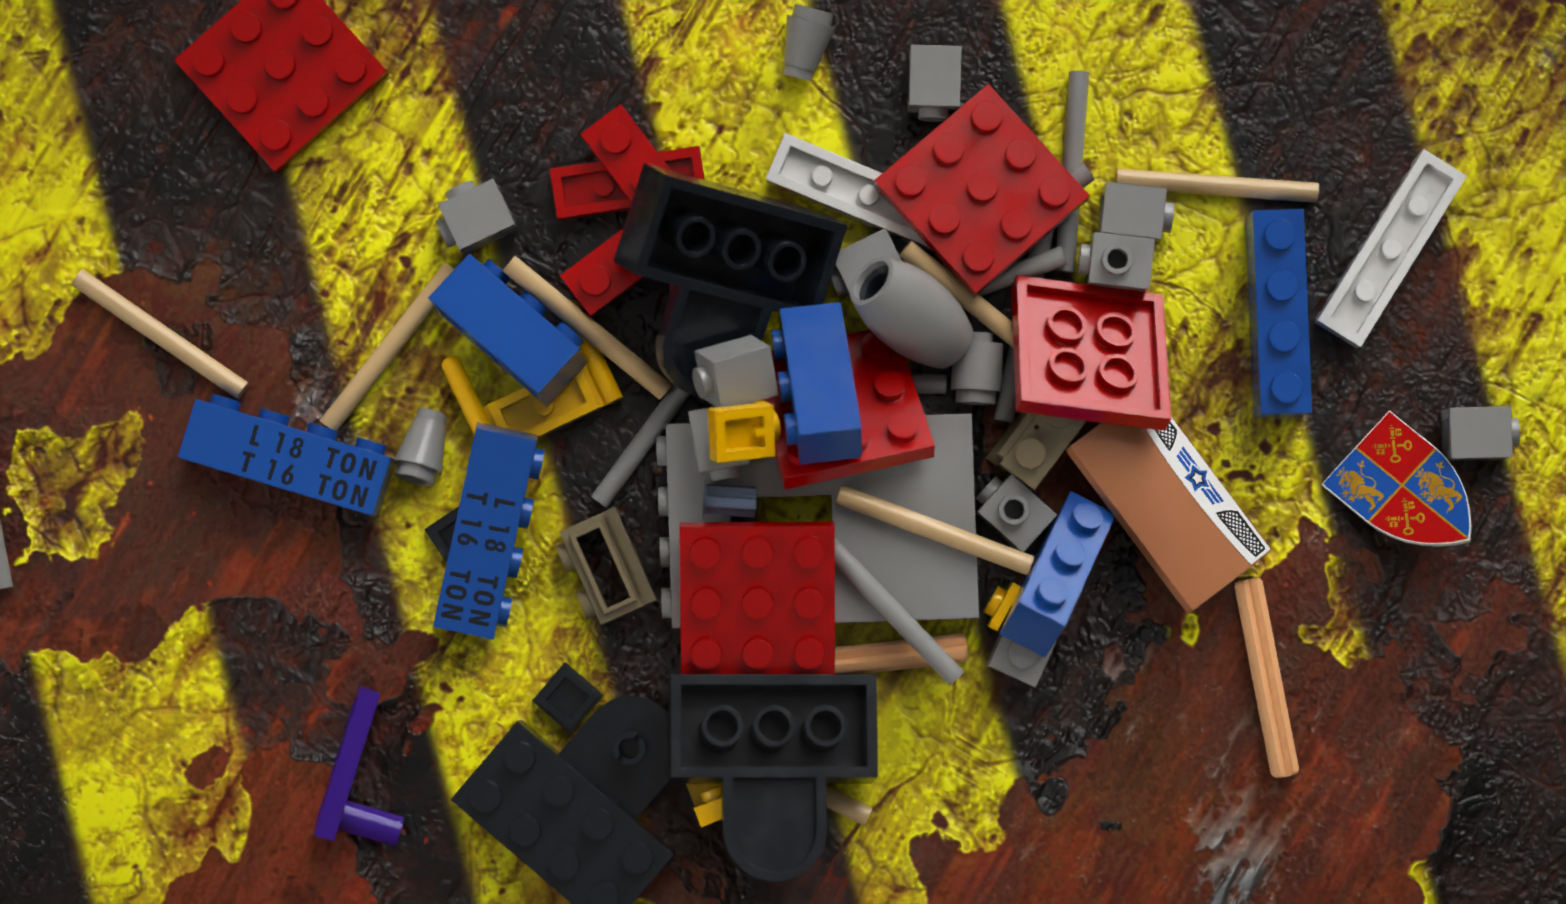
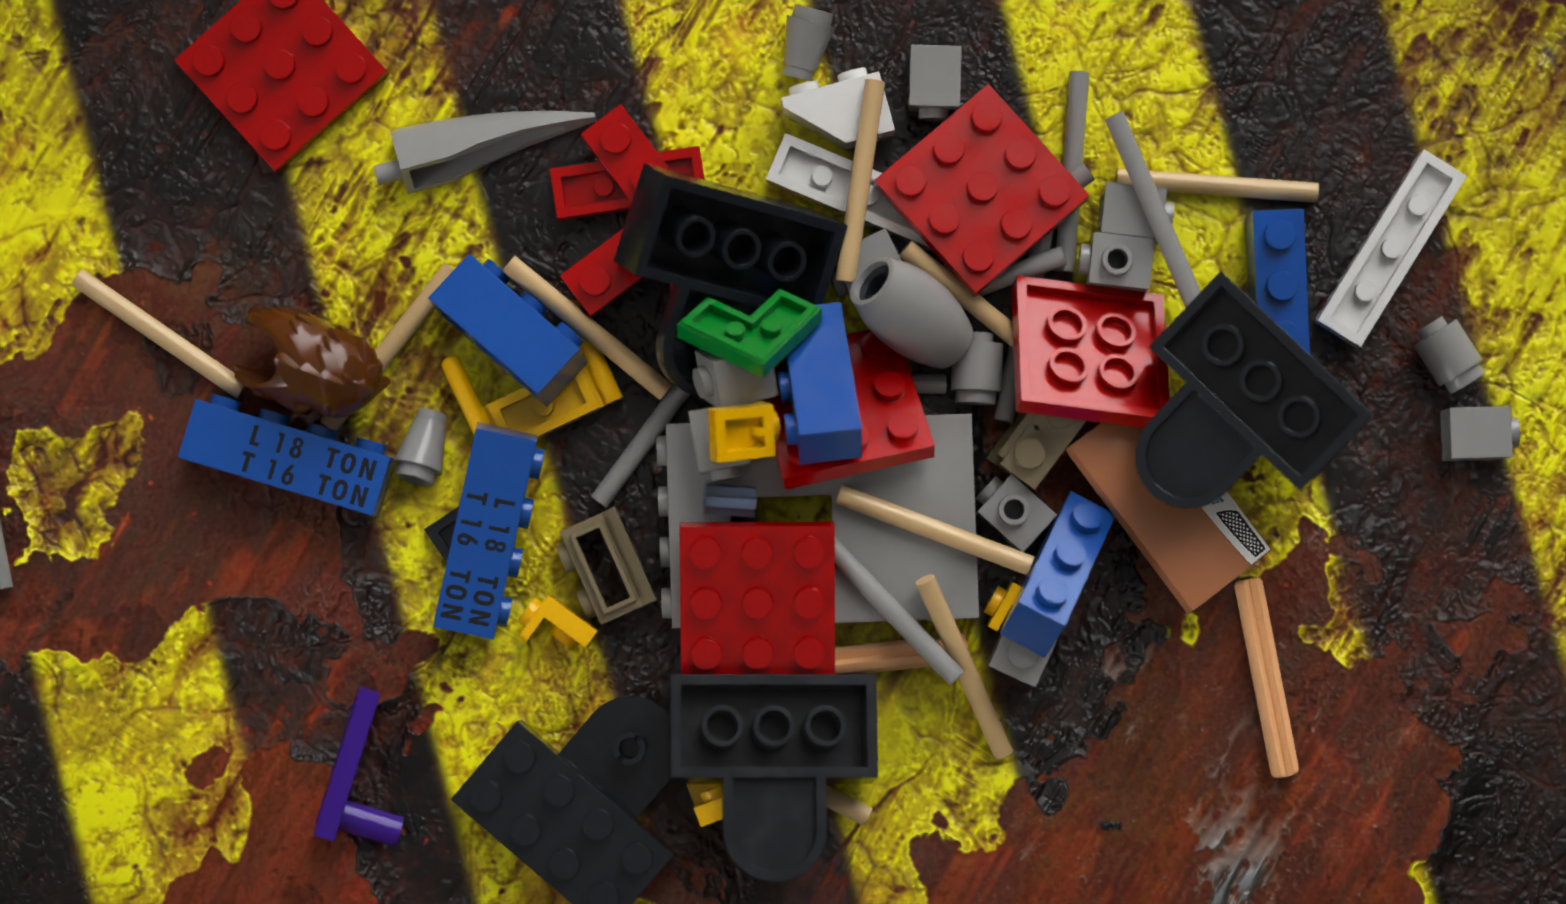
light grey brick [435,179,518,255] -> none
black tile [532,662,604,734] -> none
shield [1322,410,1472,547] -> none
none -> reddish brown head [233,305,390,419]
none -> light grey piece [373,111,596,194]
none -> yellow bracket [518,595,601,649]
none -> green tile [677,289,822,378]
none -> white slope [781,68,895,150]
none -> tan bar [835,79,885,284]
none -> tan bar [915,574,1013,760]
none -> light grey bar [1105,112,1201,307]
none -> black brick [1135,271,1374,509]
none -> light grey brick [1413,316,1485,395]

